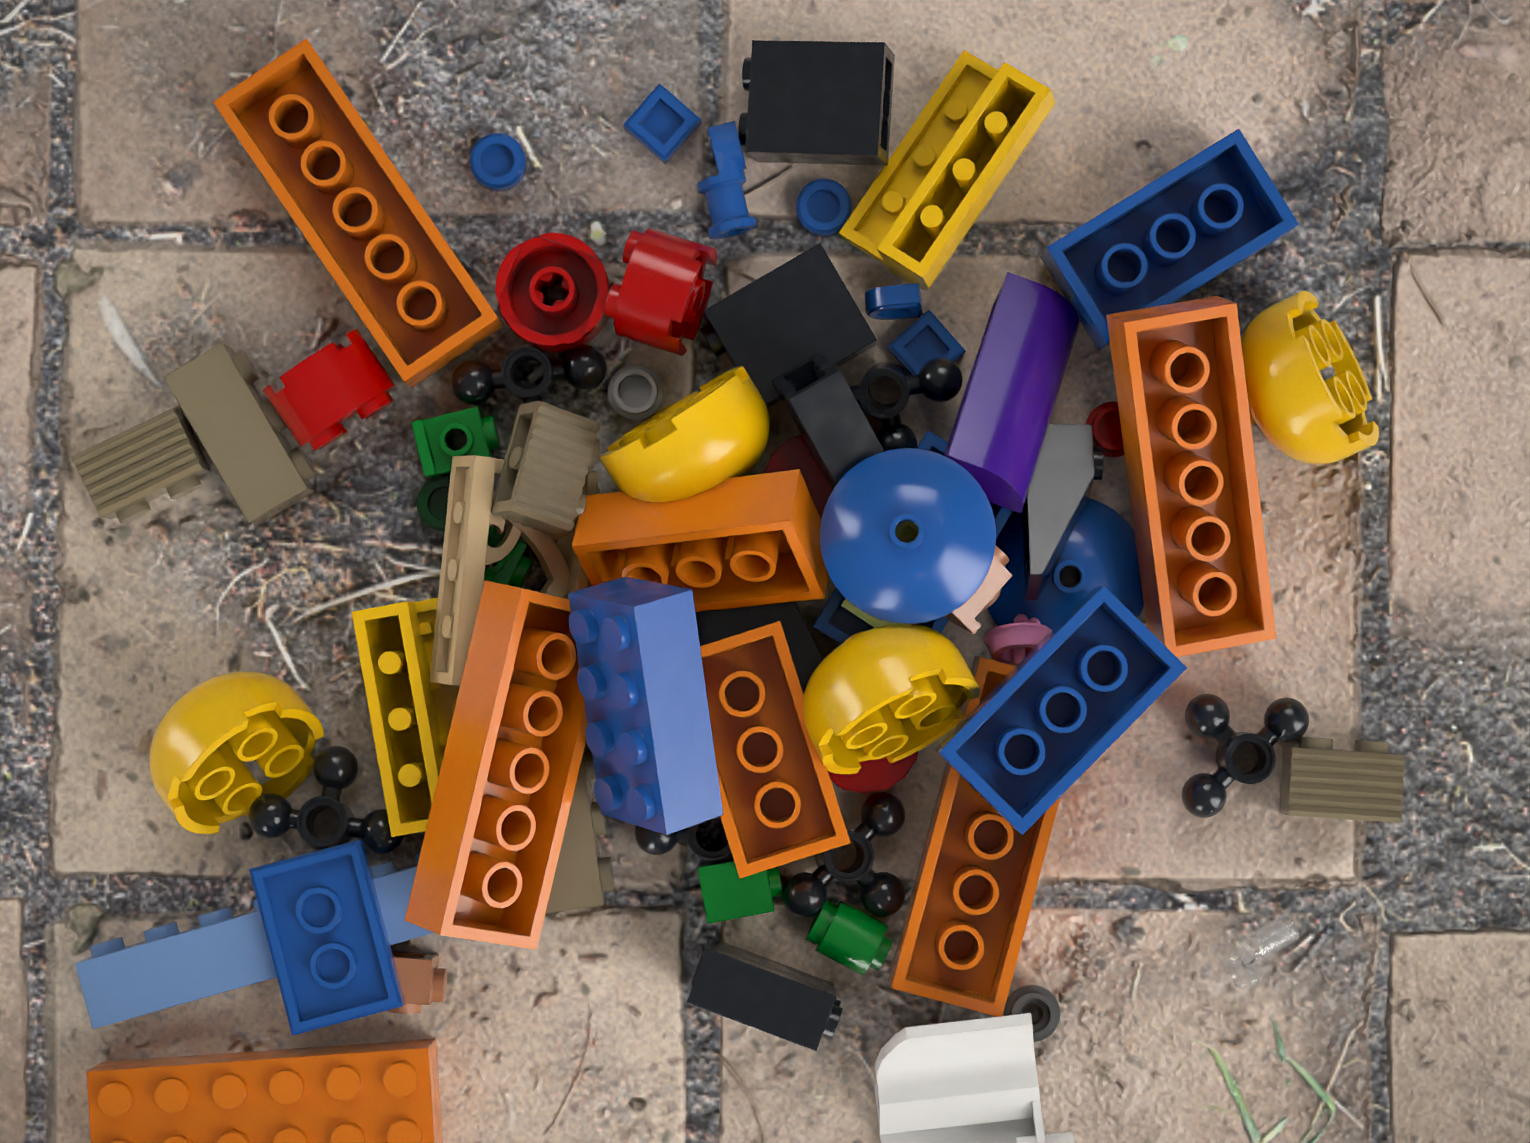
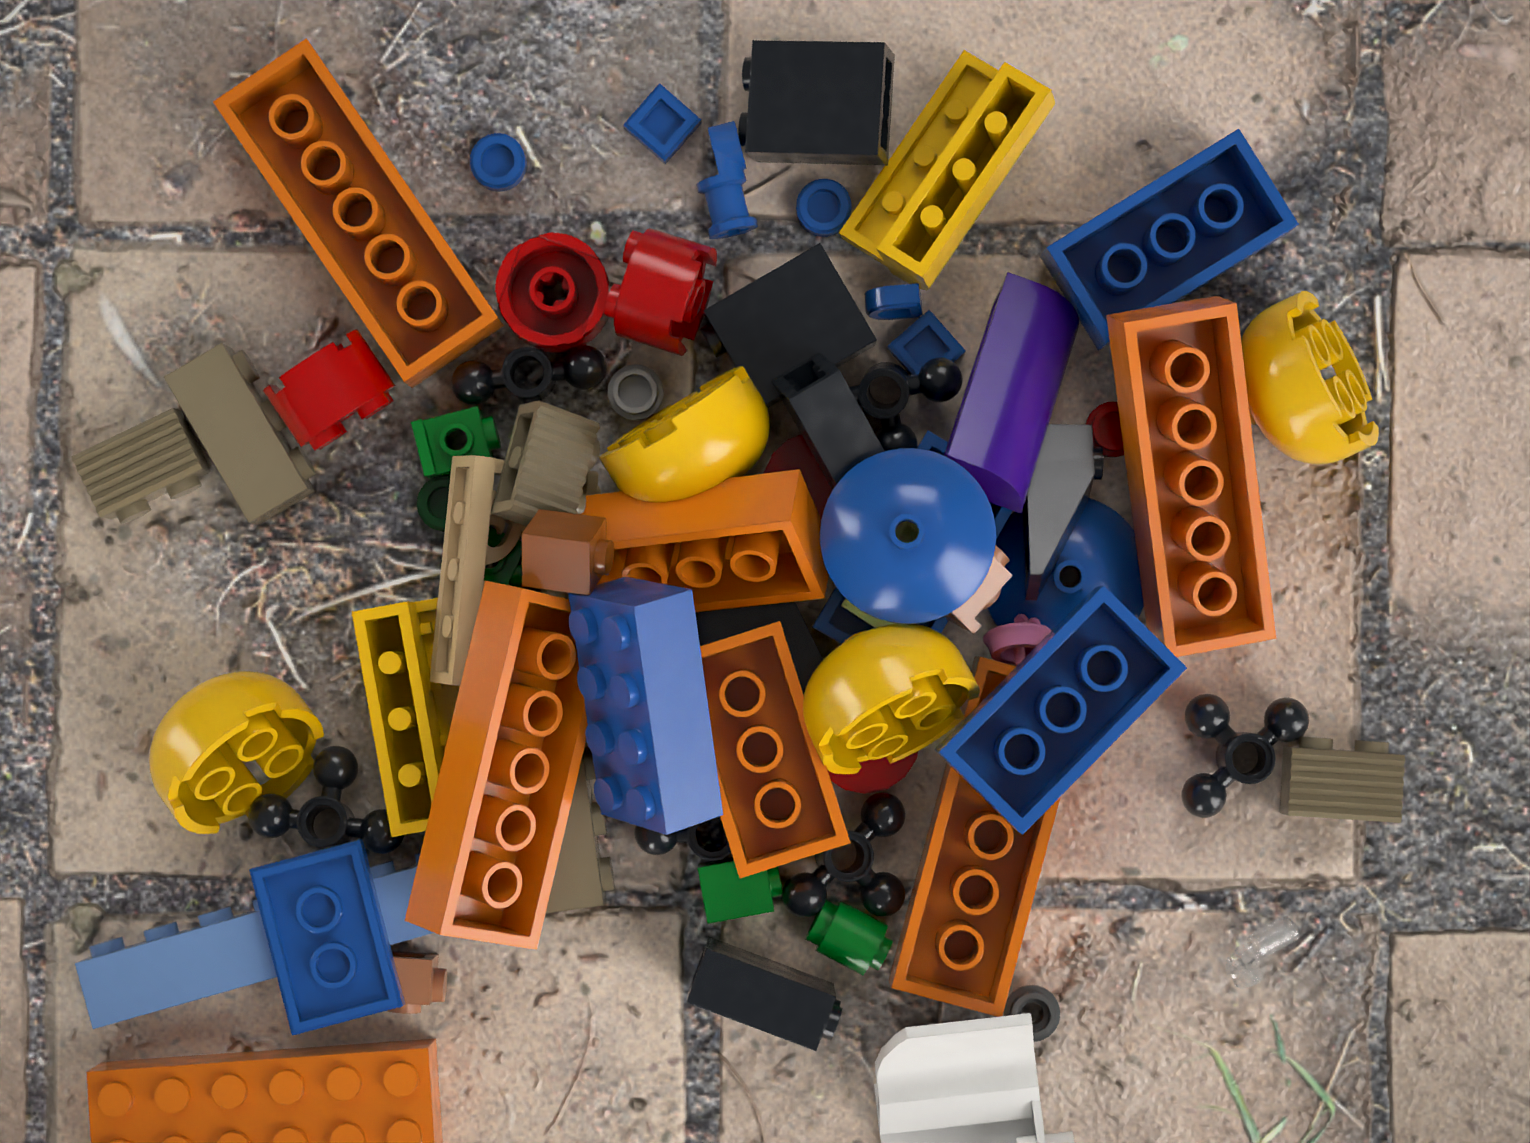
none -> dark orange brick [522,509,614,595]

